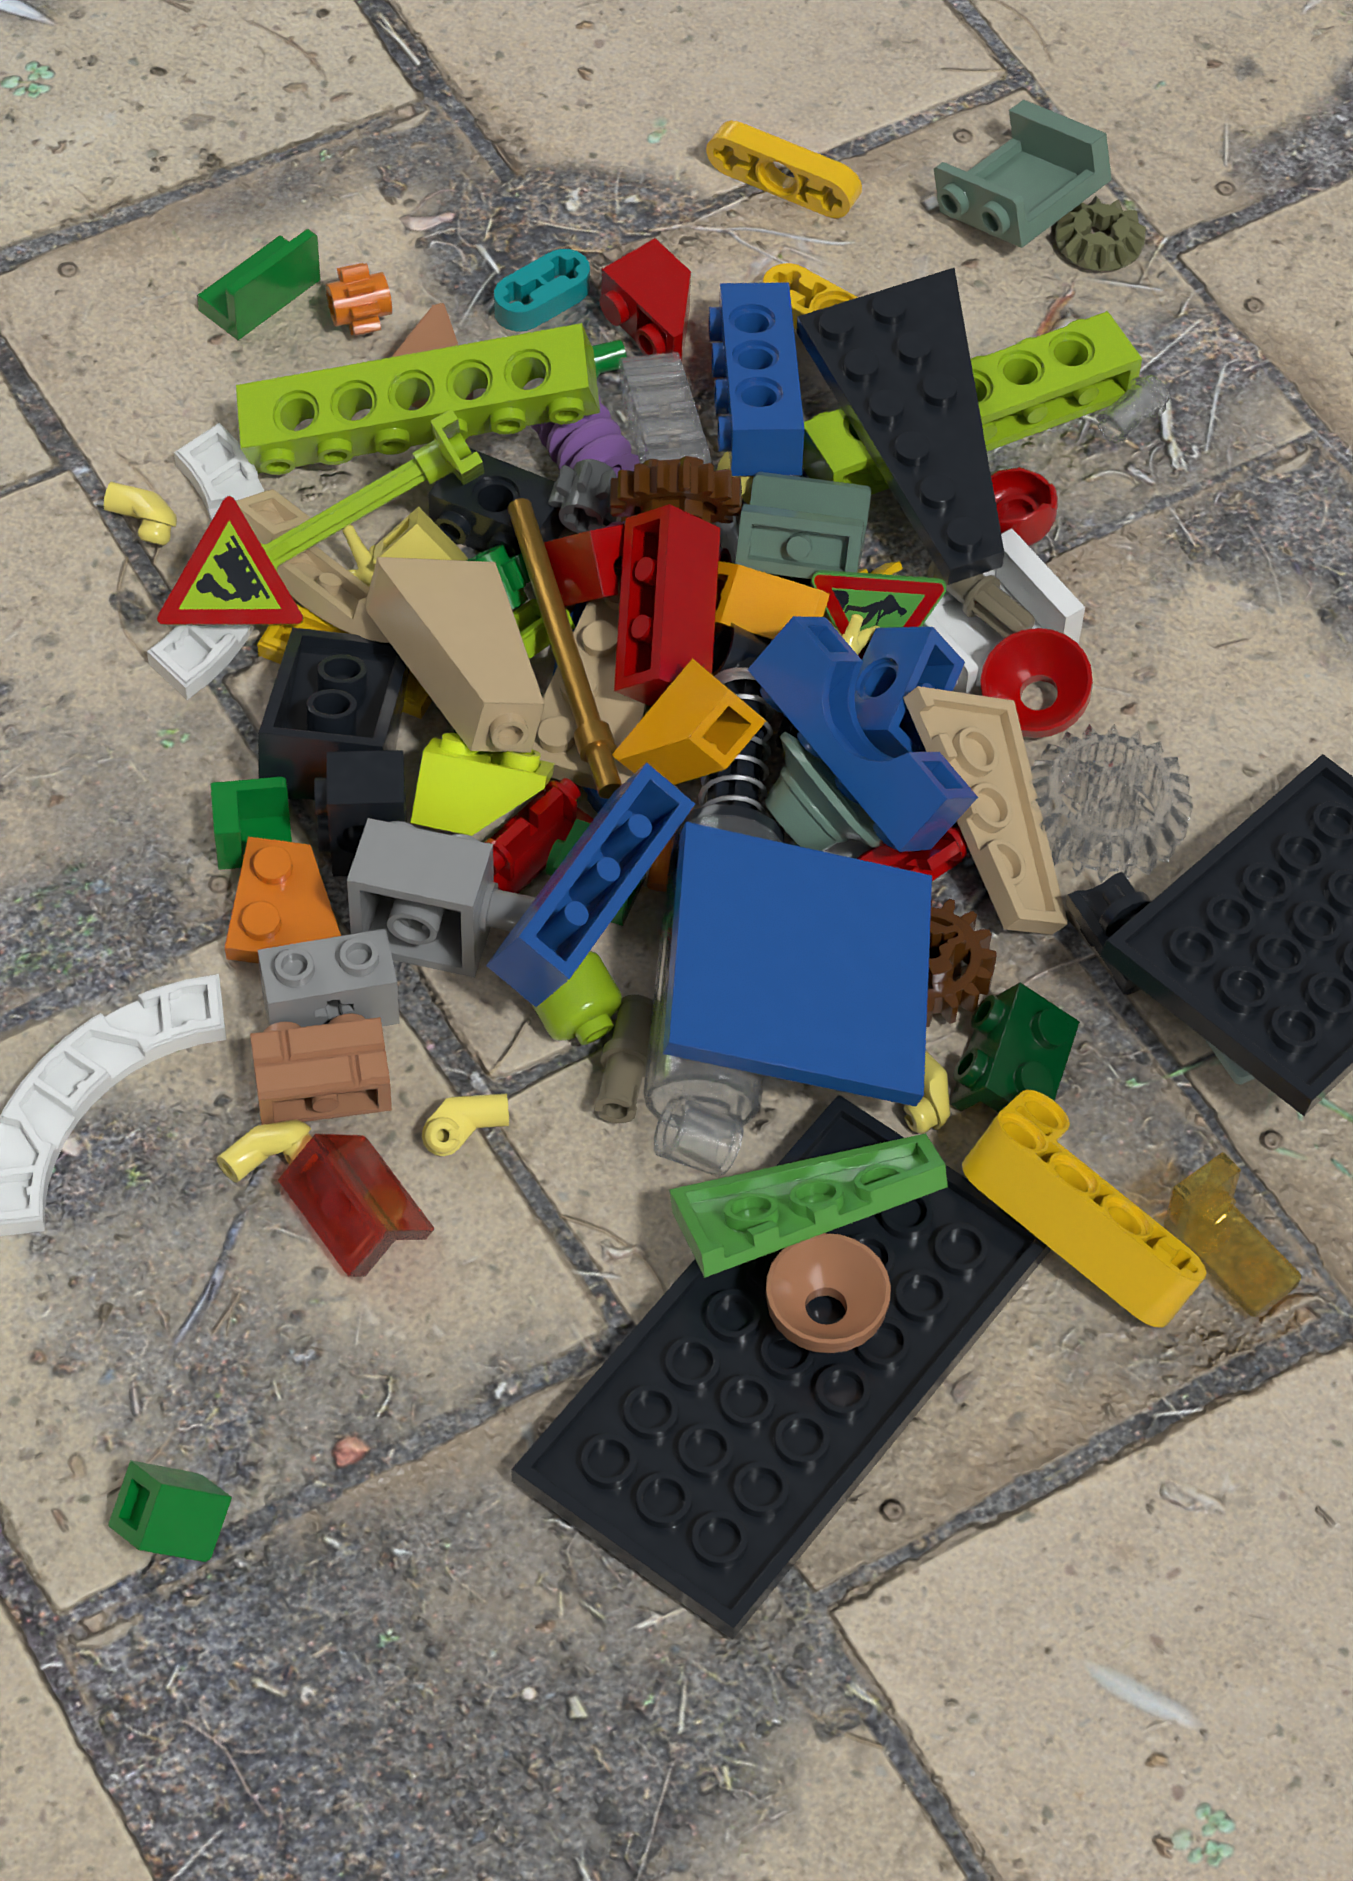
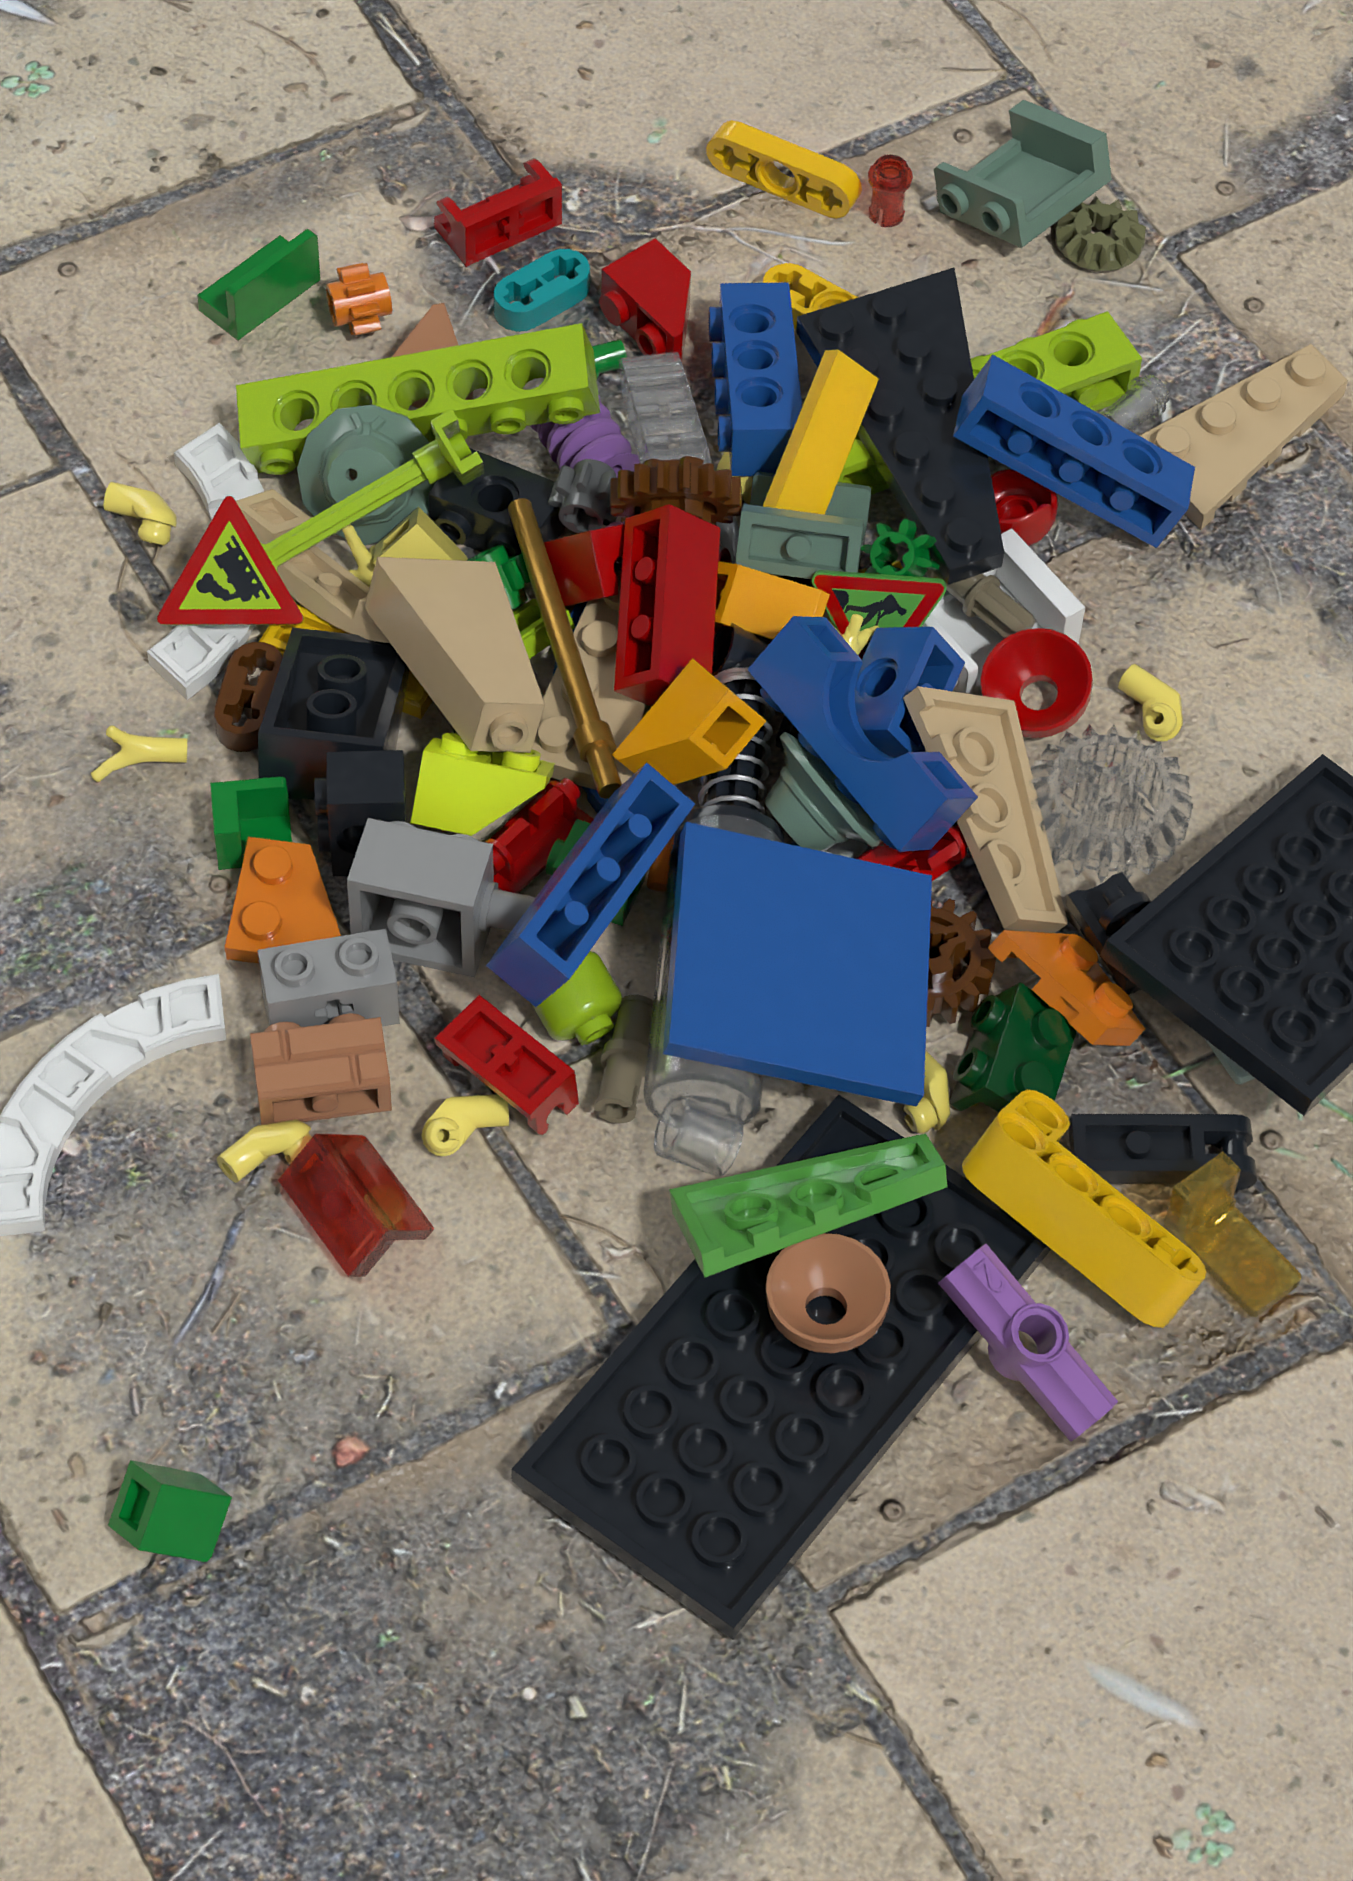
none -> light yellow bar [91,725,187,782]
none -> reddish brown beam [214,642,283,752]
none -> sand green hat [297,405,437,545]
none -> red hinge [434,158,562,267]
none -> red hinge [434,995,579,1135]
none -> yellow tile [763,350,879,515]
none -> green gear [861,519,940,577]
none -> clear red pin [868,155,913,228]
none -> medium lavender piece [939,1244,1118,1442]
none -> blue brick [953,354,1195,548]
none -> orange wing [988,930,1145,1046]
none -> black plate [1069,1114,1257,1191]
none -> light yellow arm [1118,664,1183,741]
none -> tan wing [1139,344,1348,530]

